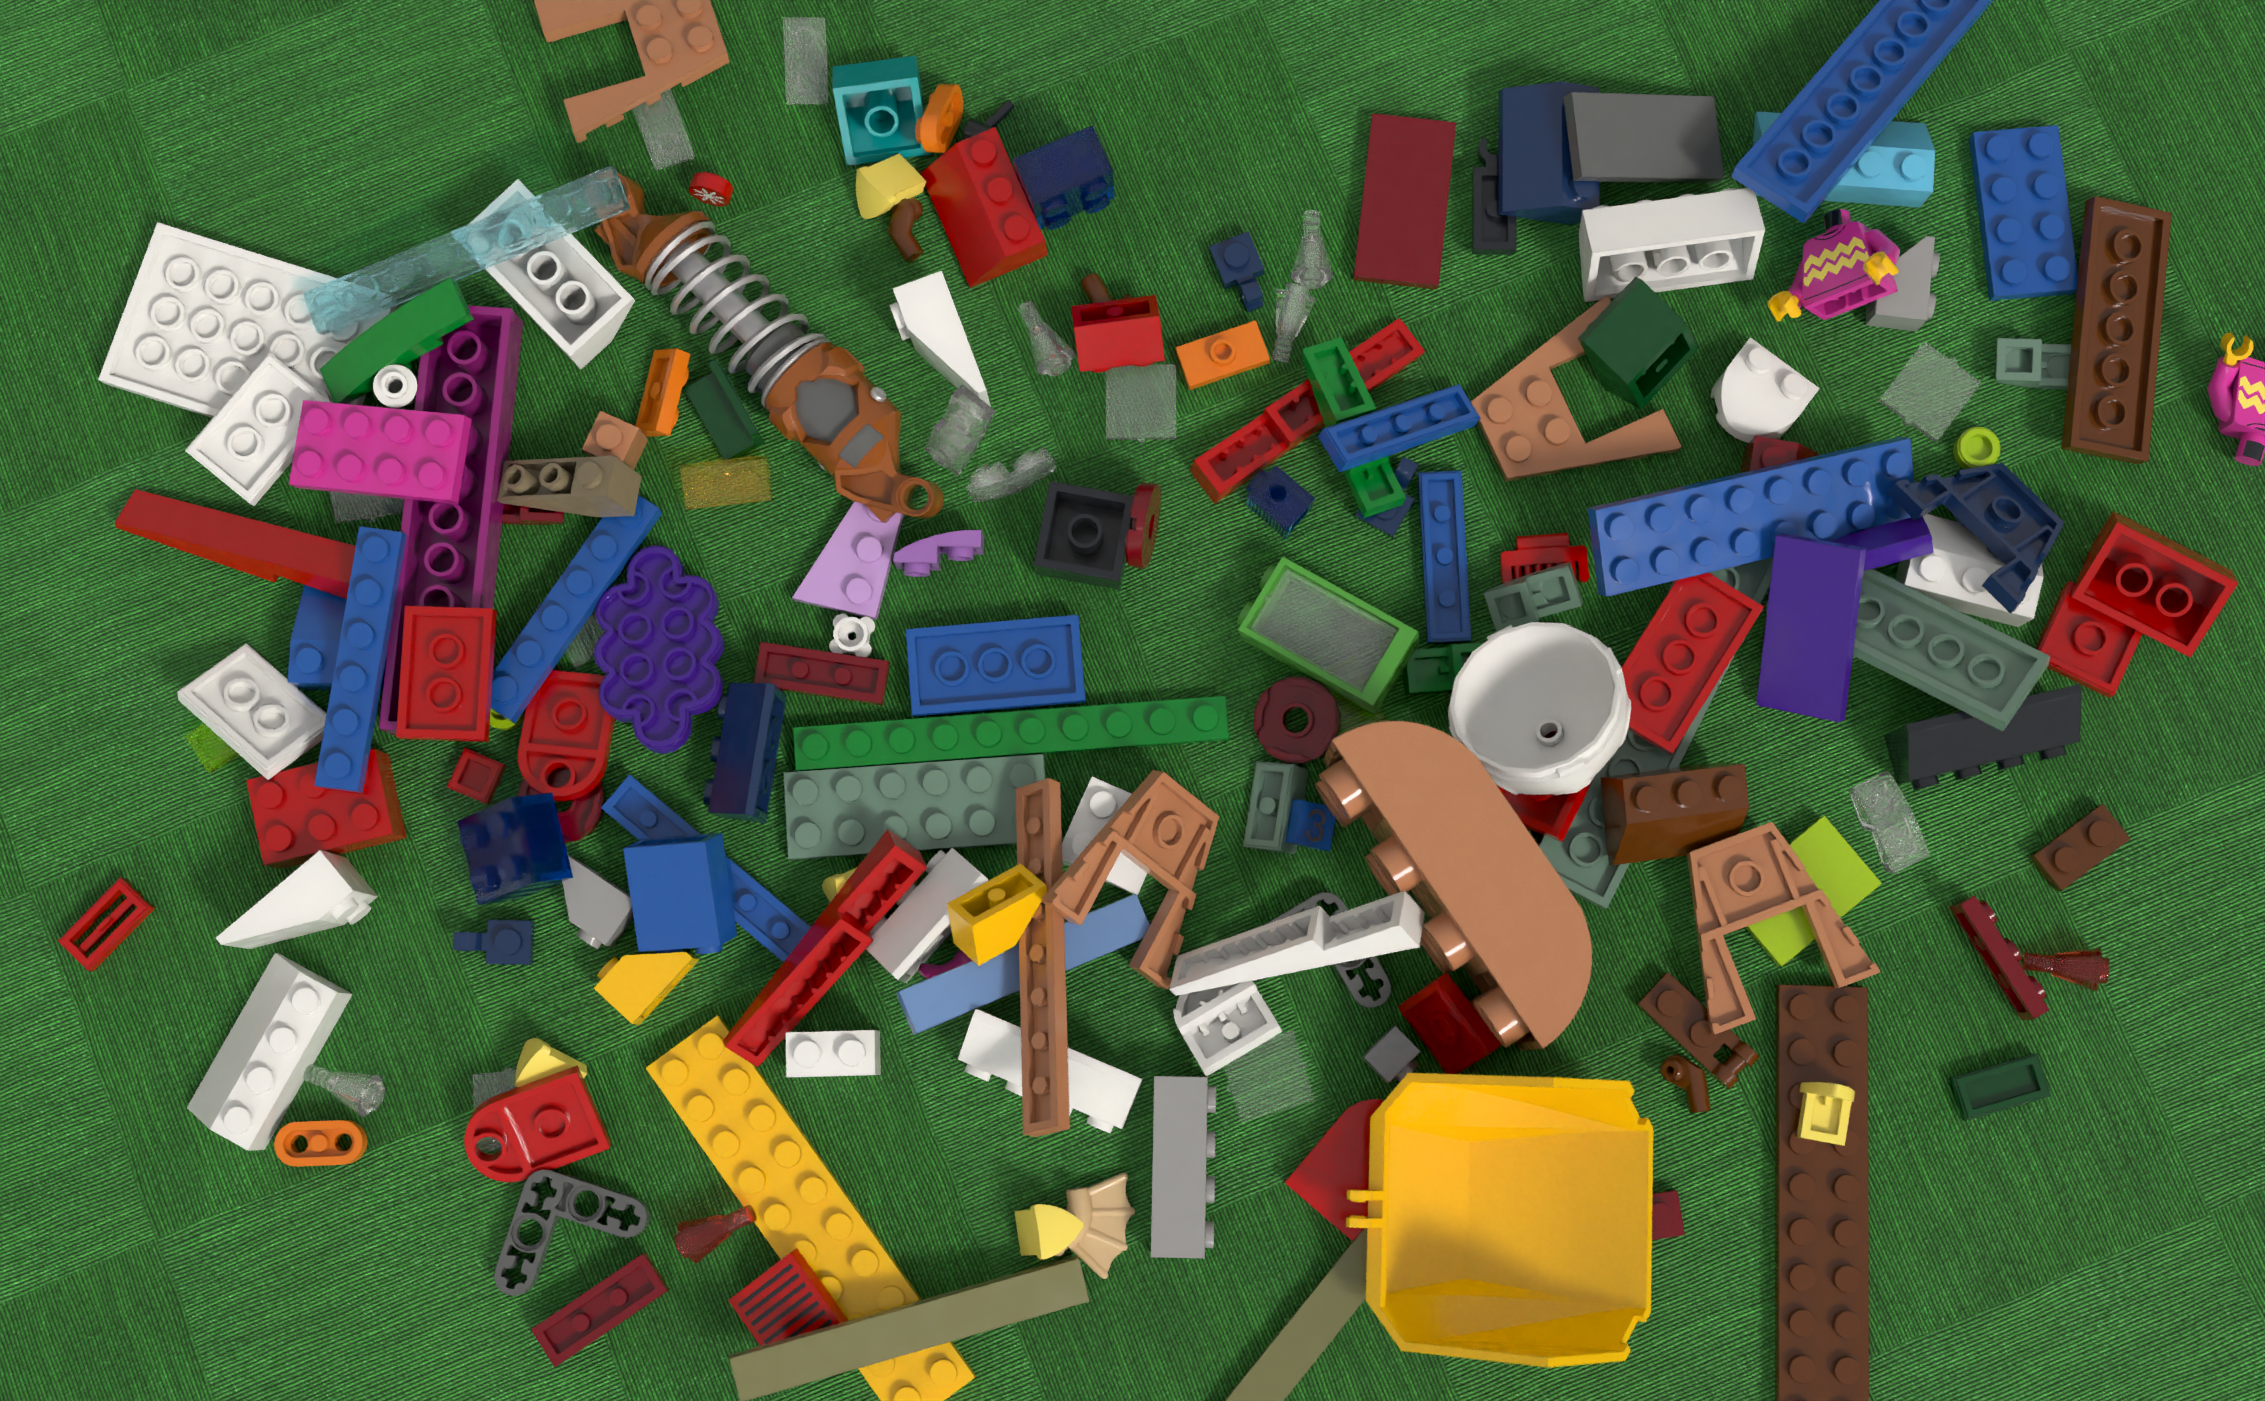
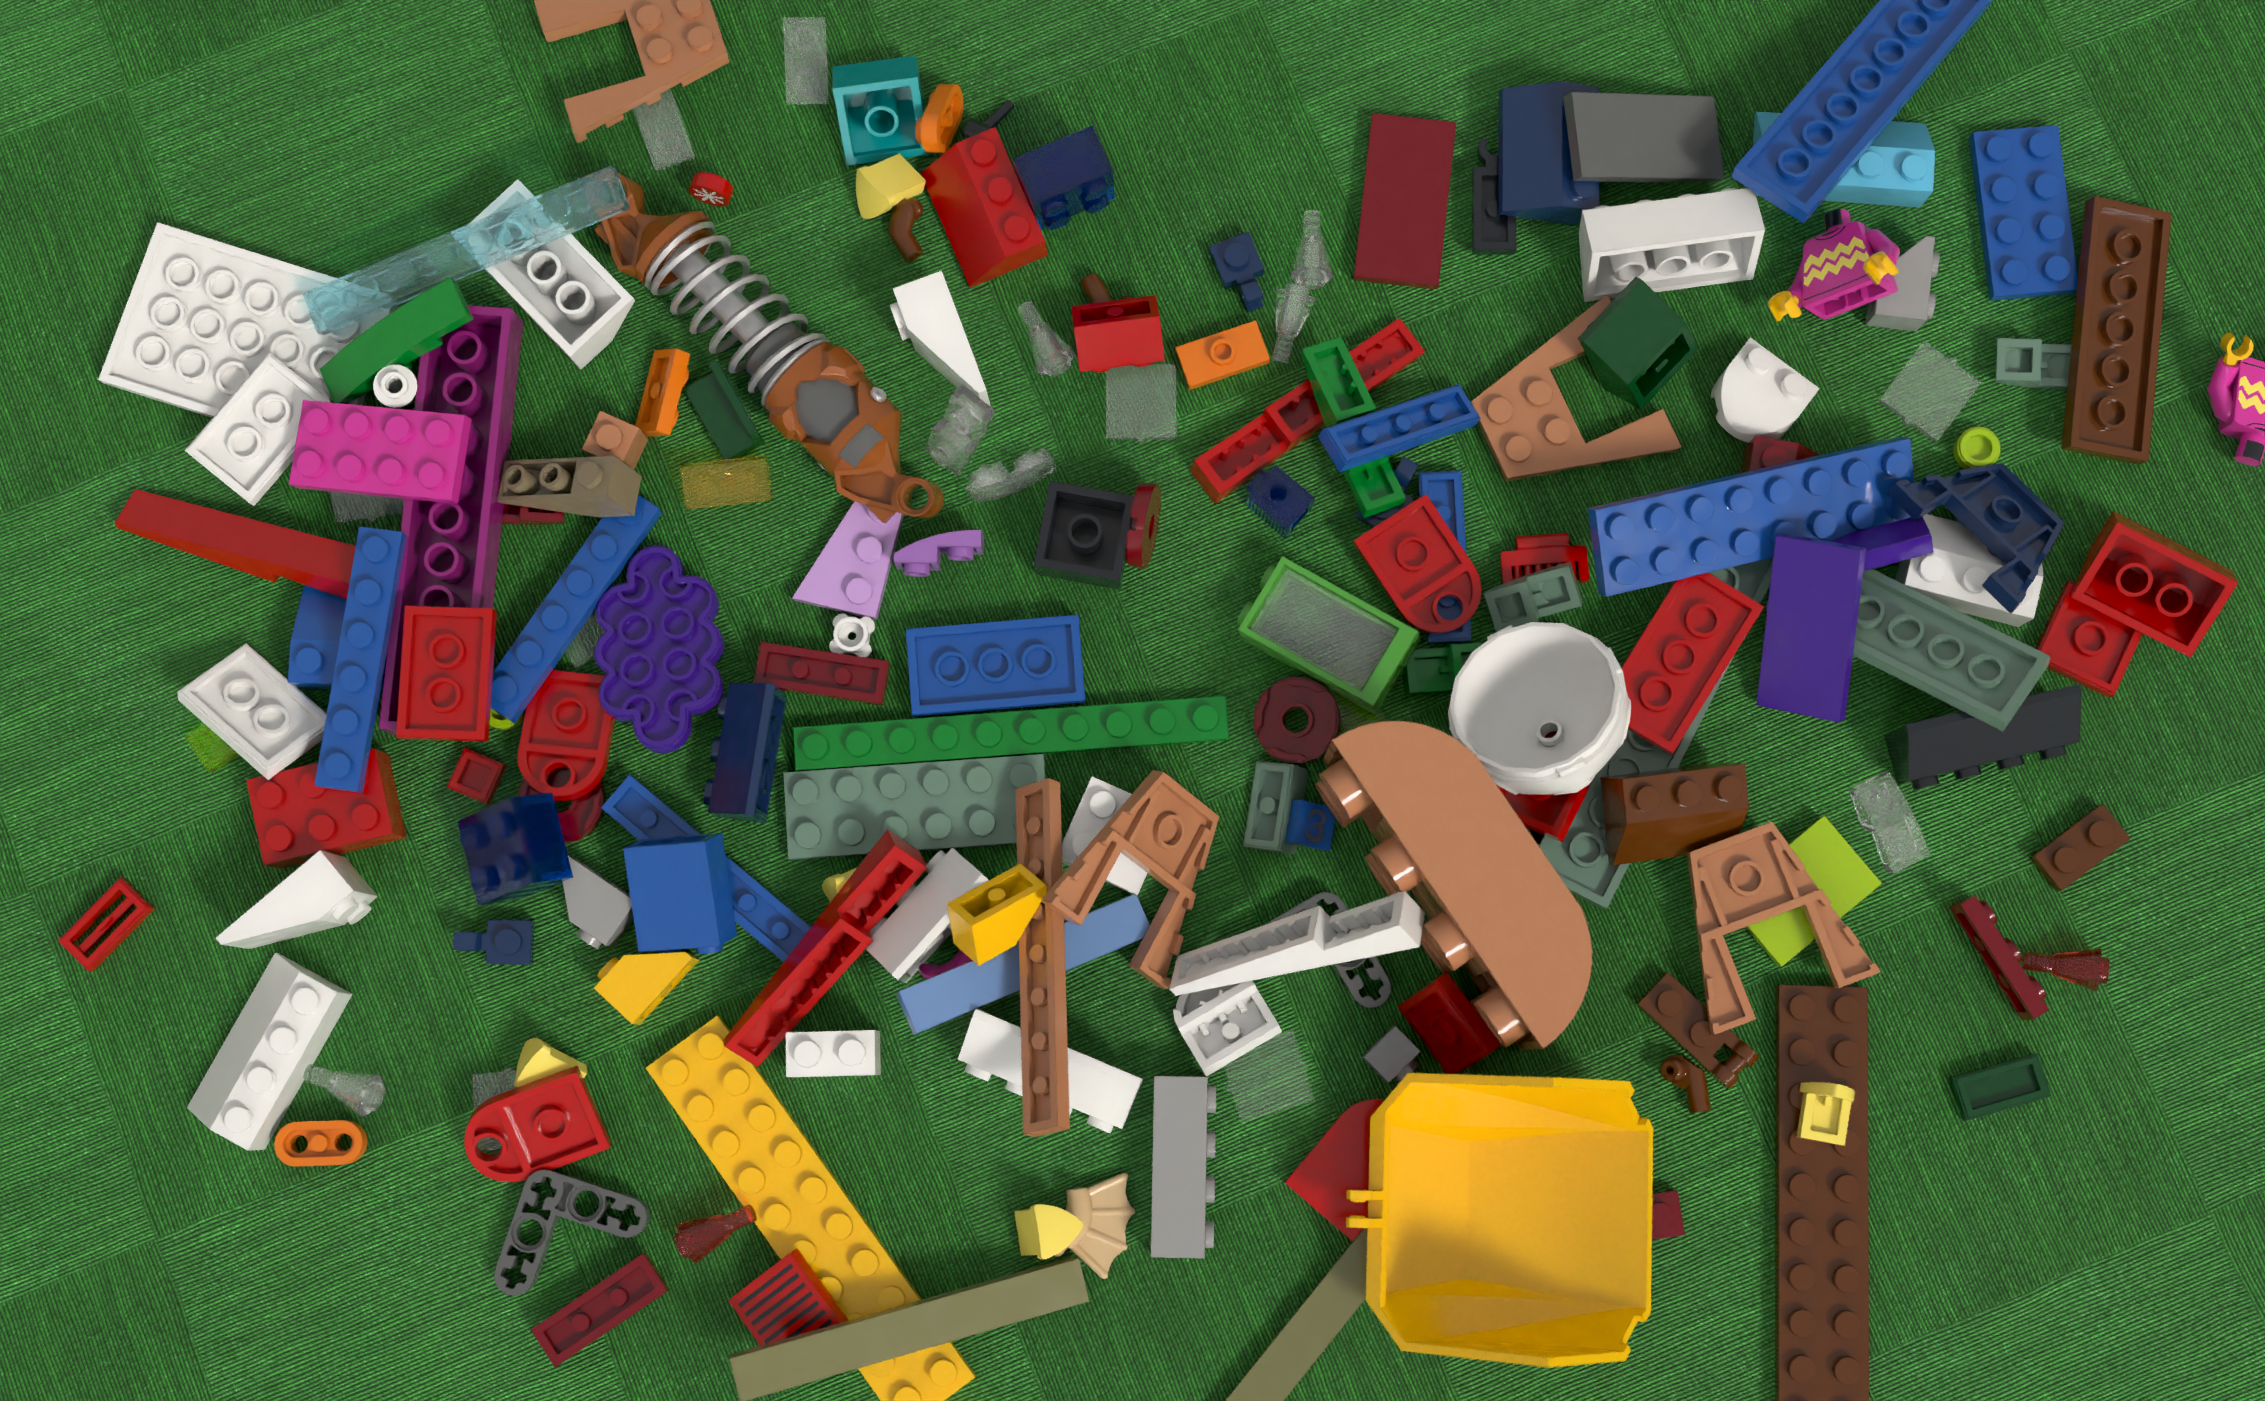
none -> red tile [1353,494,1481,635]

